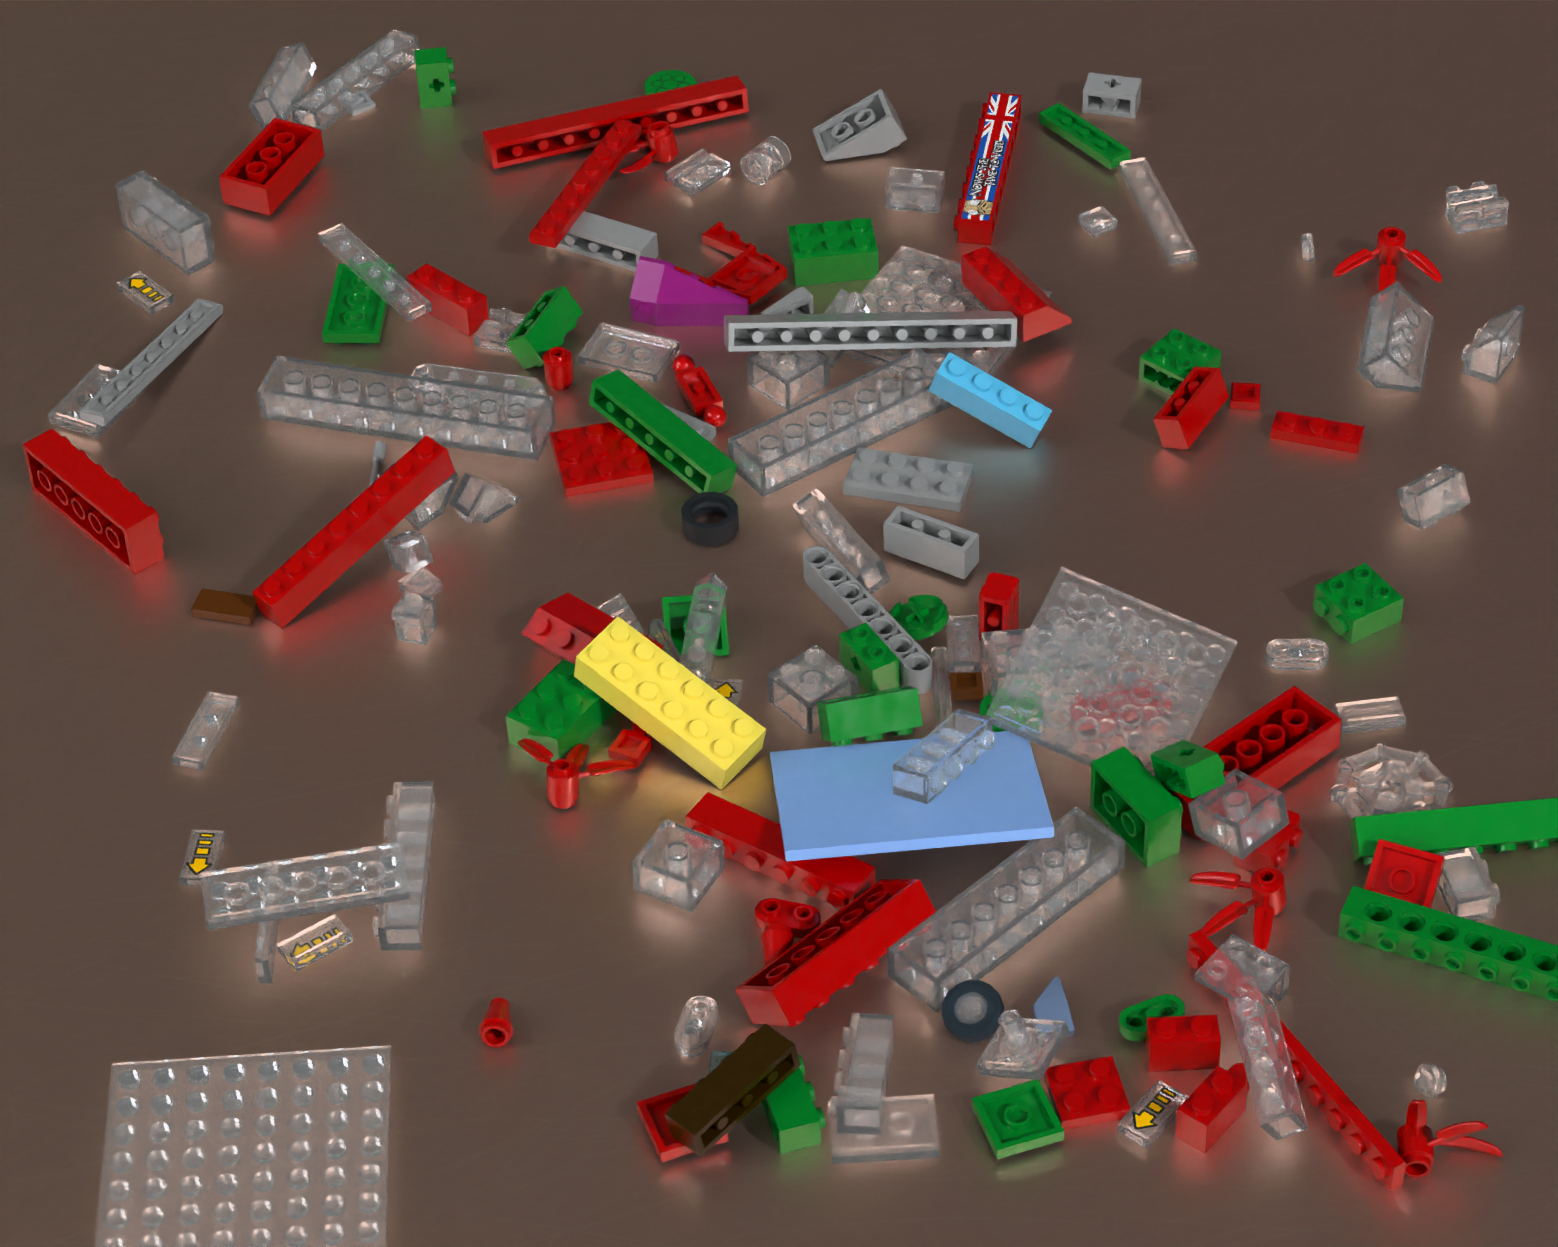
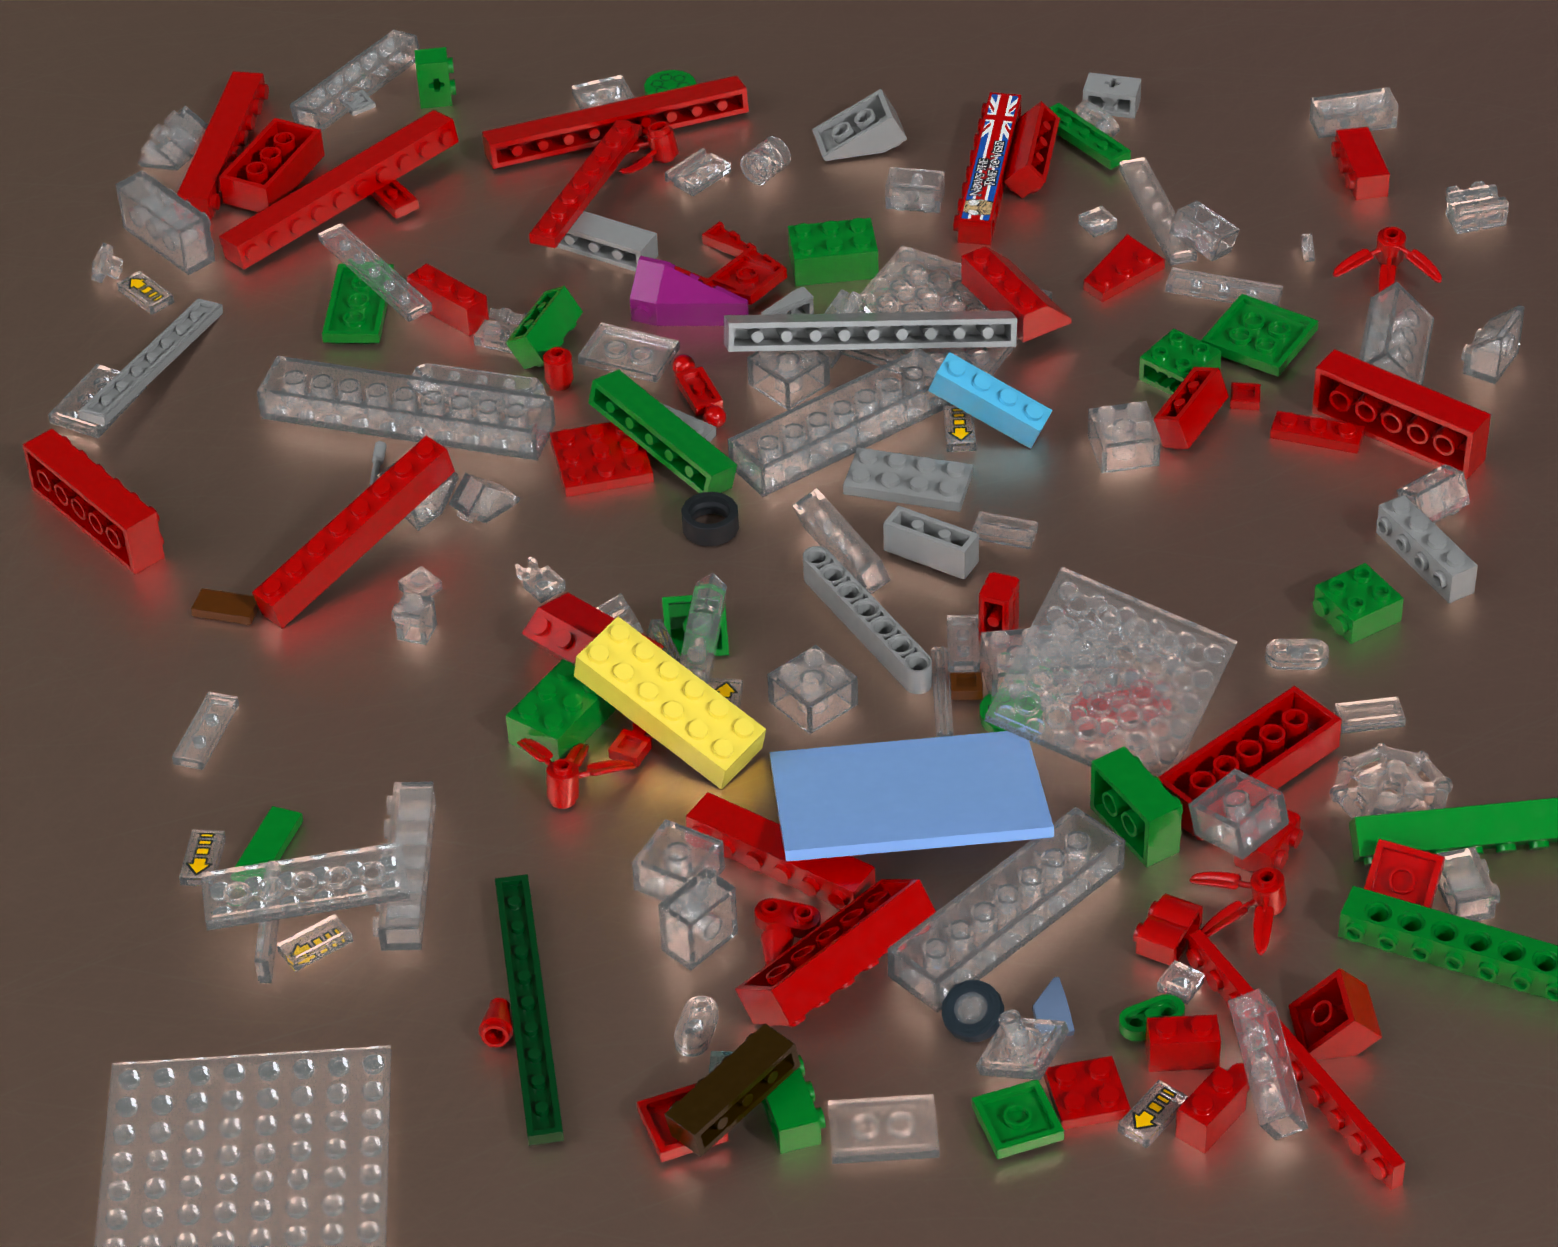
clear brick [248,42,317,130] -> none
clear brick [384,530,434,573] -> none
green brick [817,686,923,747] -> none
clear brick [830,1013,894,1135] -> none
green brick [839,623,900,693] -> none
green tile [888,595,949,640] -> none
clear brick [893,709,995,804] -> none
green brick [1150,740,1225,799] -> none
clear bracket [1194,934,1290,1011] -> none
red plant [1396,1100,1503,1178] -> none
clear plate [1414,1063,1447,1099] -> none
none -> clear tile [91,243,123,283]
none -> clear slope [138,105,208,170]
none -> red brick [176,71,269,221]
none -> red brick [219,110,459,270]
none -> green tile [230,806,303,890]
none -> red plate [371,179,419,219]
none -> dark green plate [495,874,564,1146]
none -> clear plate [515,557,566,603]
none -> clear plate [572,75,634,110]
none -> clear brick [658,868,738,971]
none -> clear tile [943,406,976,452]
none -> clear tile [972,511,1038,549]
none -> red brick [1003,101,1060,199]
none -> clear plate [1075,100,1120,138]
none -> red wing [1083,234,1165,302]
none -> clear brick [1088,401,1161,474]
none -> red brick [1133,893,1203,967]
none -> clear plate [1157,960,1205,1005]
none -> clear tile [1165,267,1283,306]
none -> clear brick [1169,200,1240,261]
none -> green plate [1201,294,1319,377]
none -> red slope [1288,968,1382,1060]
none -> clear brick [1309,87,1399,138]
none -> red brick [1312,349,1491,479]
none -> red brick [1331,127,1390,200]
none -> light grey brick [1376,495,1478,603]

